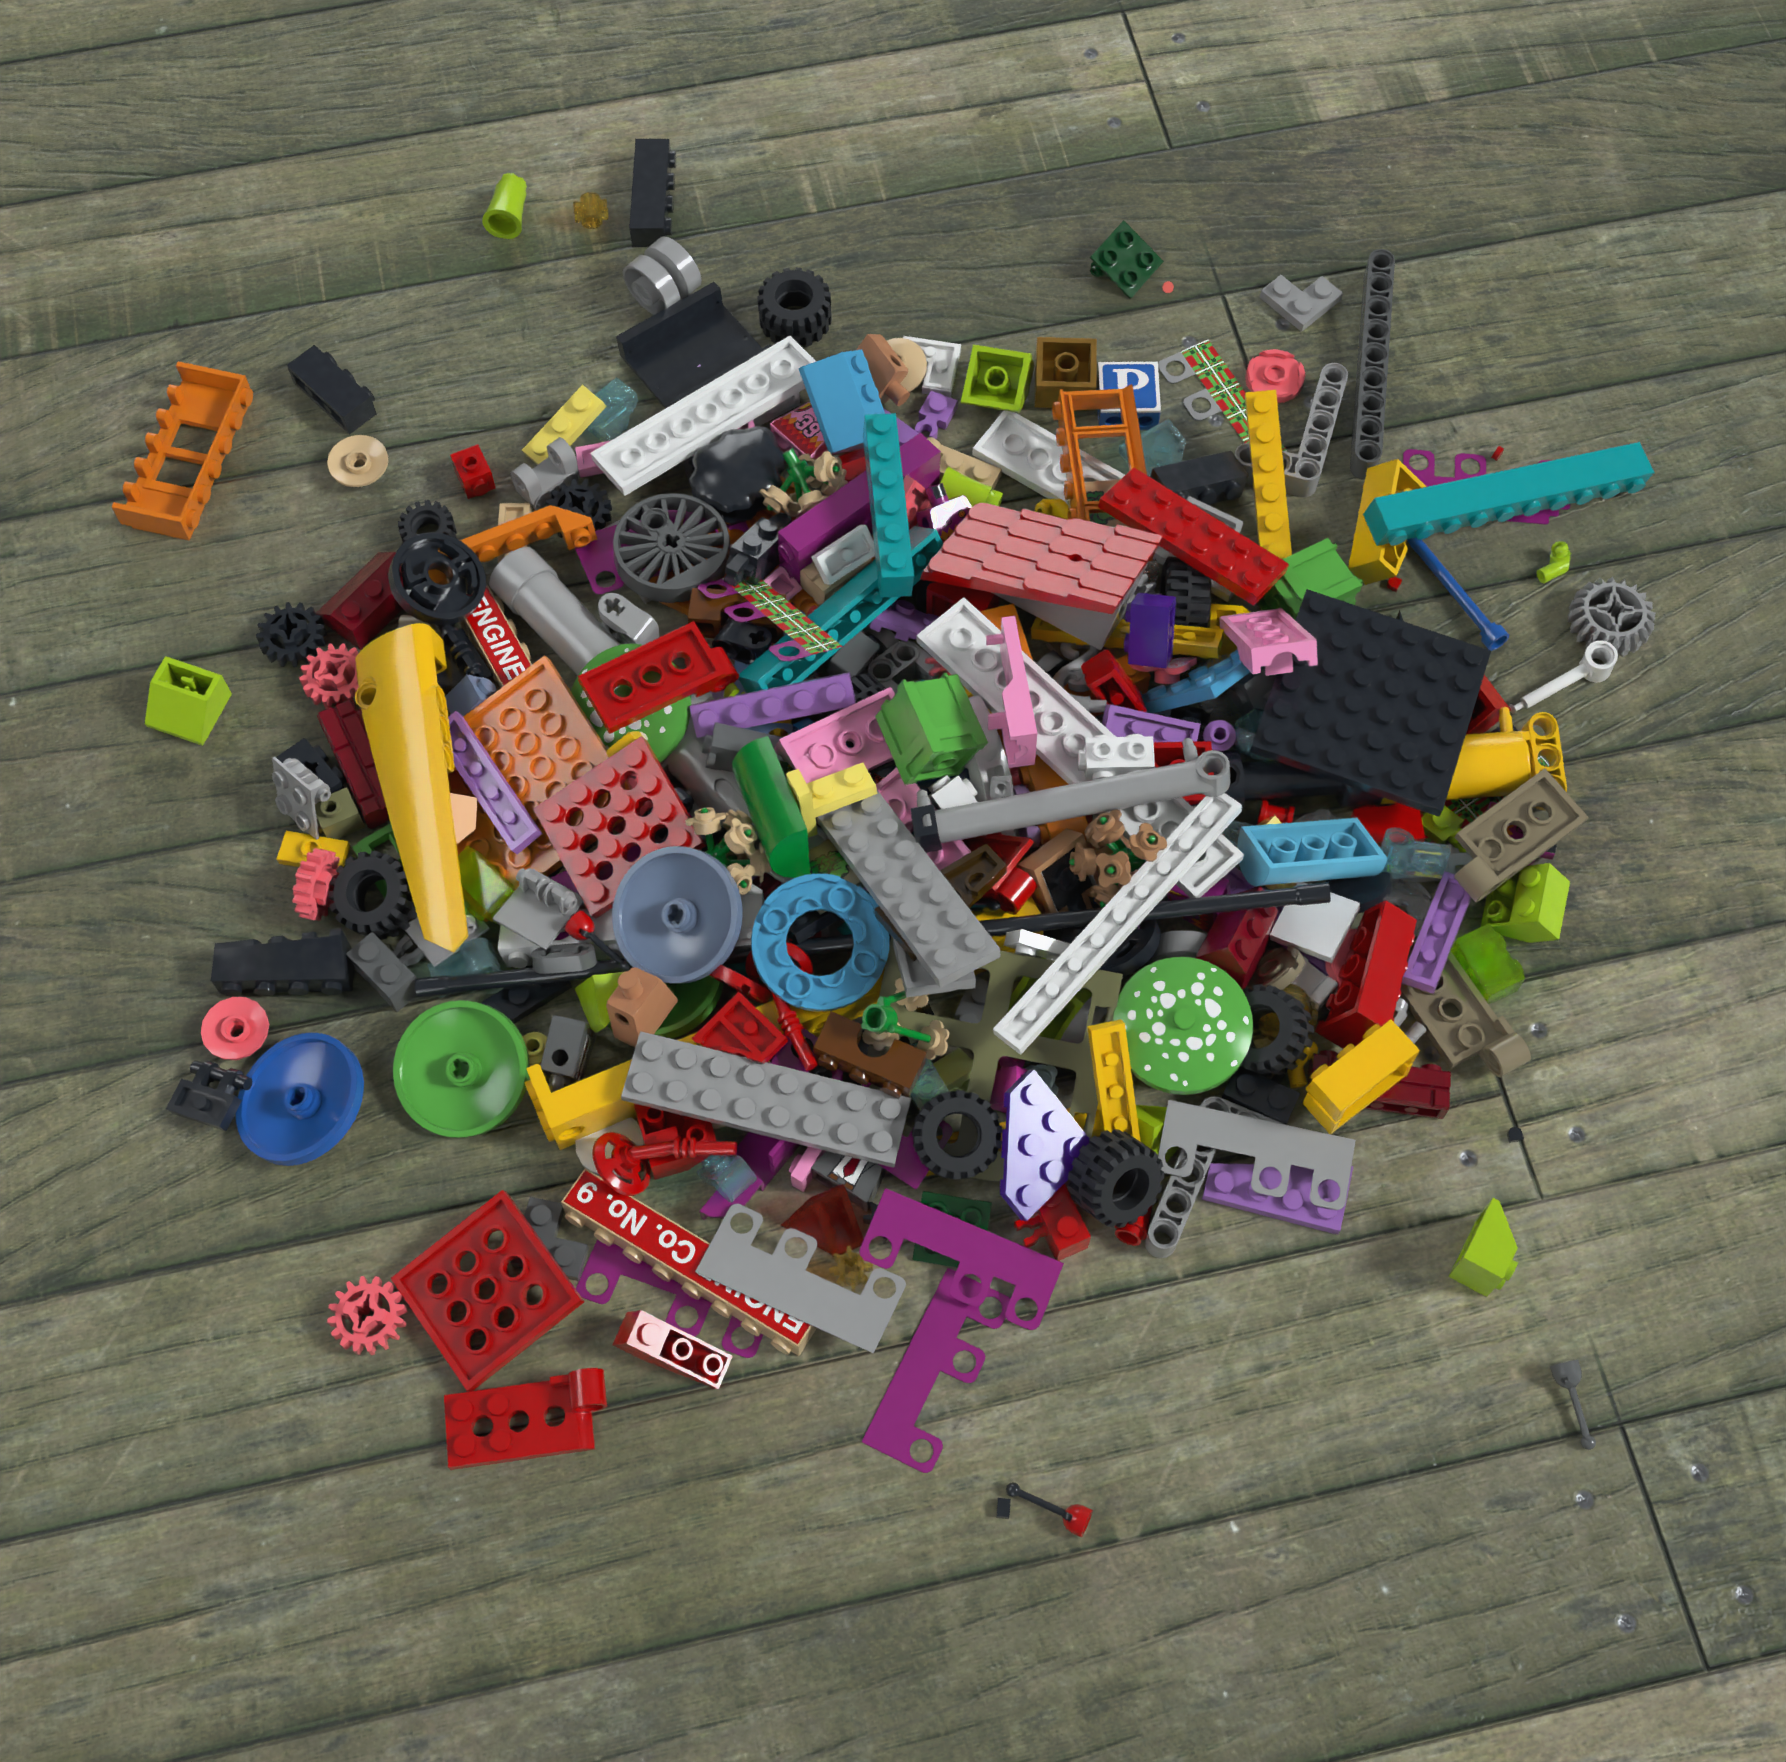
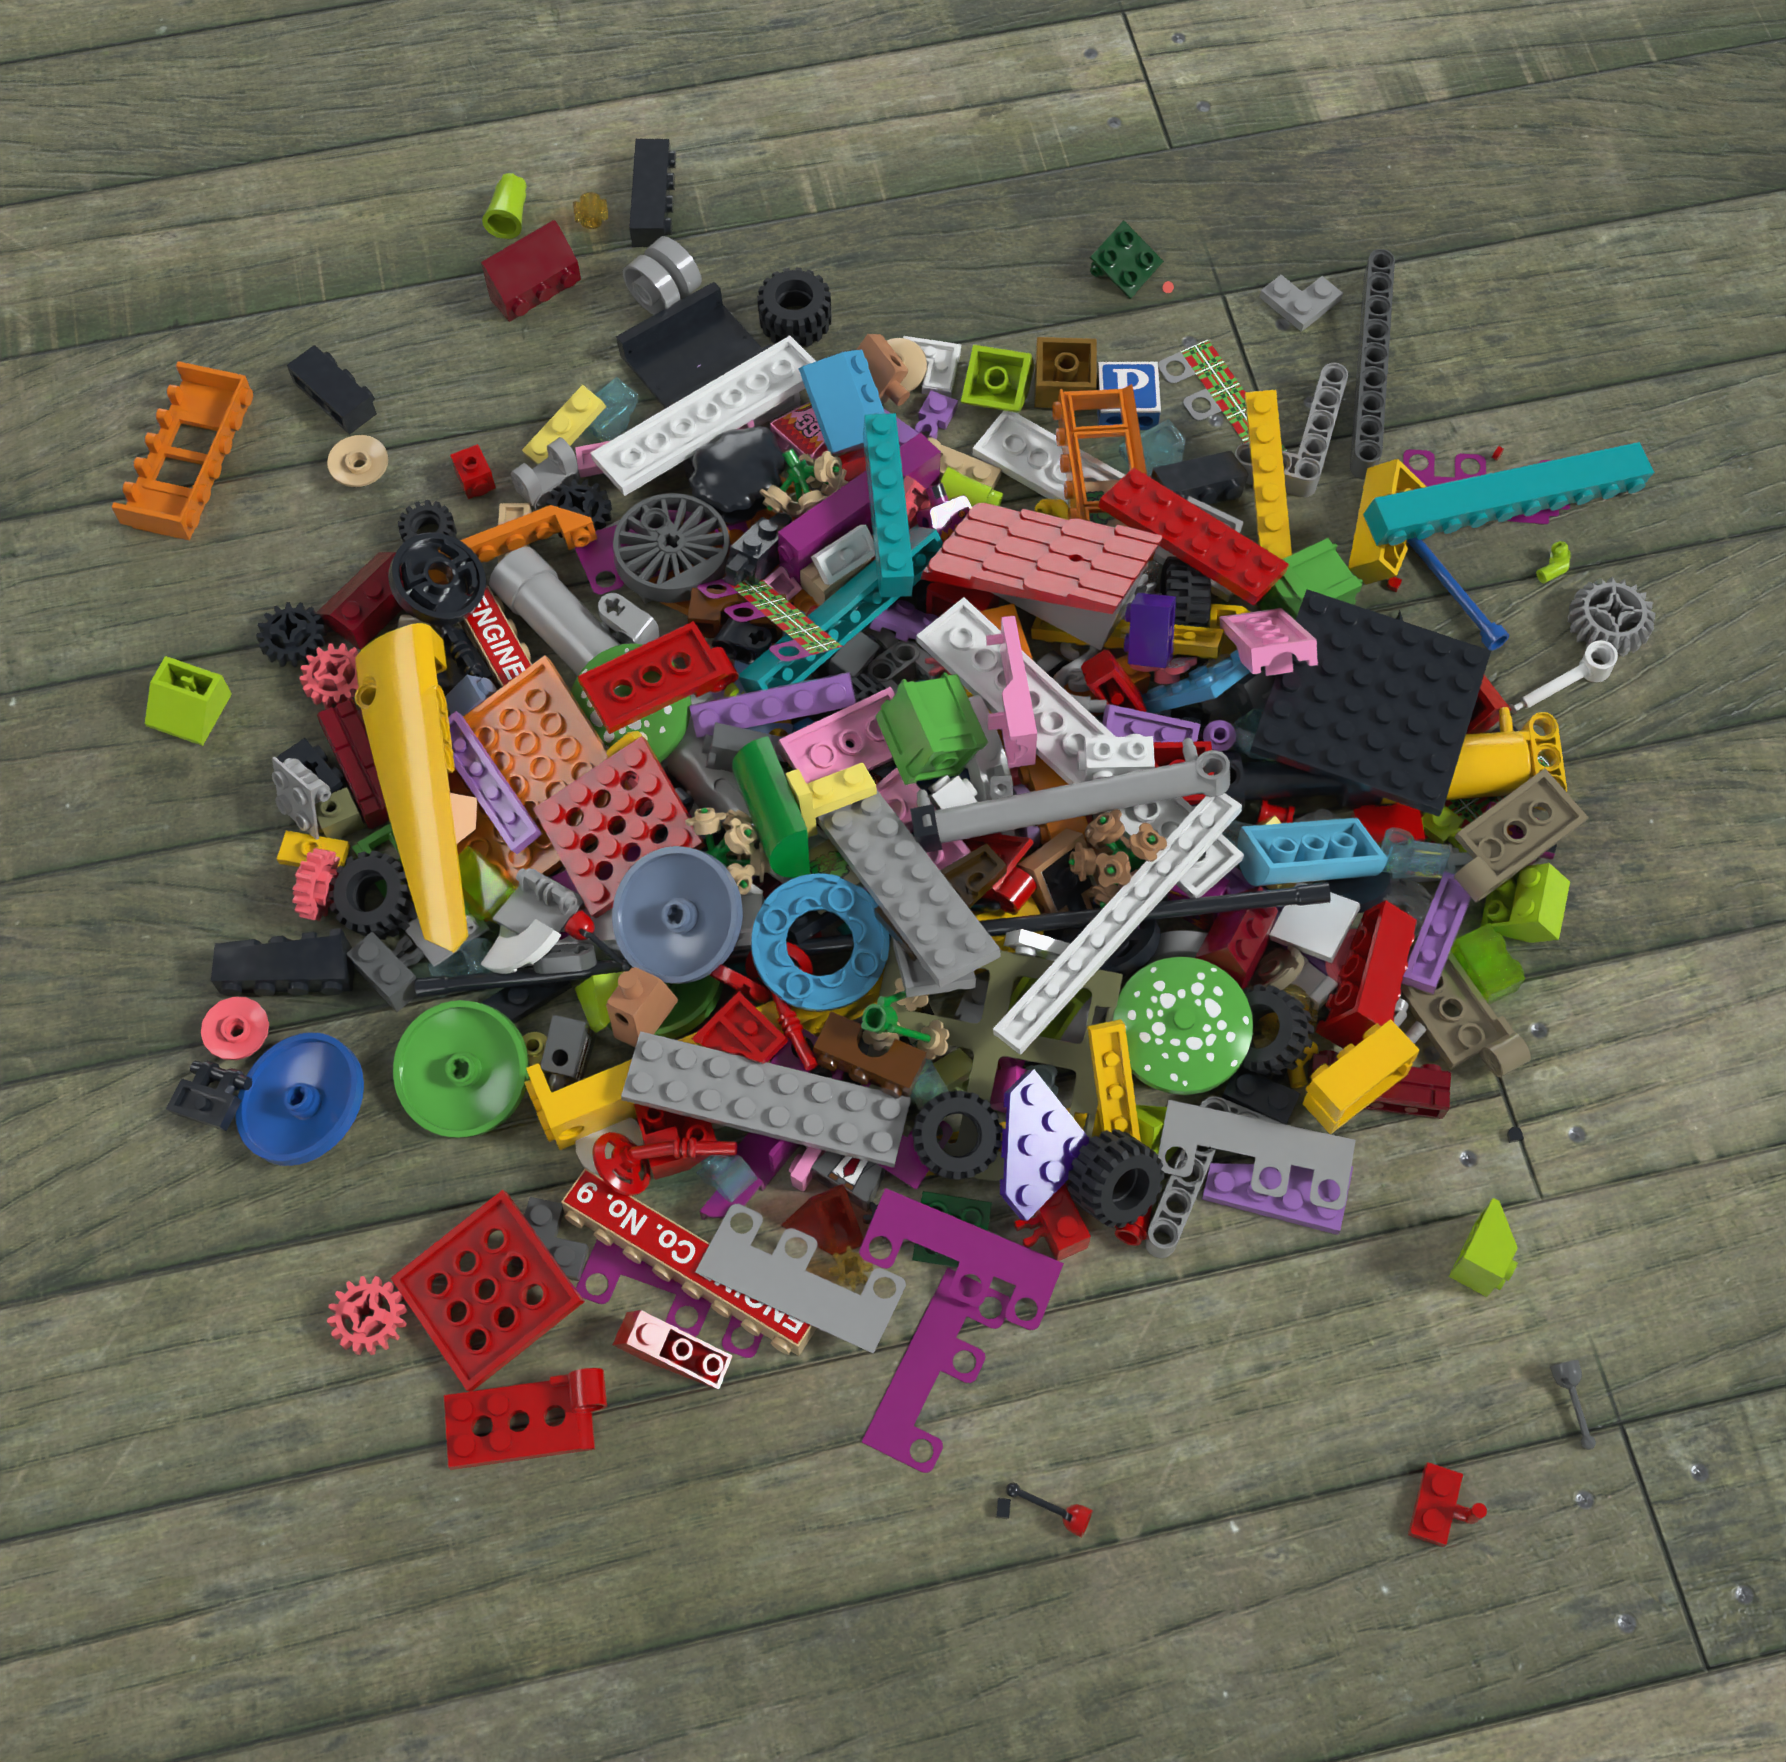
coral tile [1245,349,1306,403] -> none
none -> white tile [480,919,561,974]
none -> dark red slope [481,220,581,322]
none -> red plate [1408,1462,1487,1547]

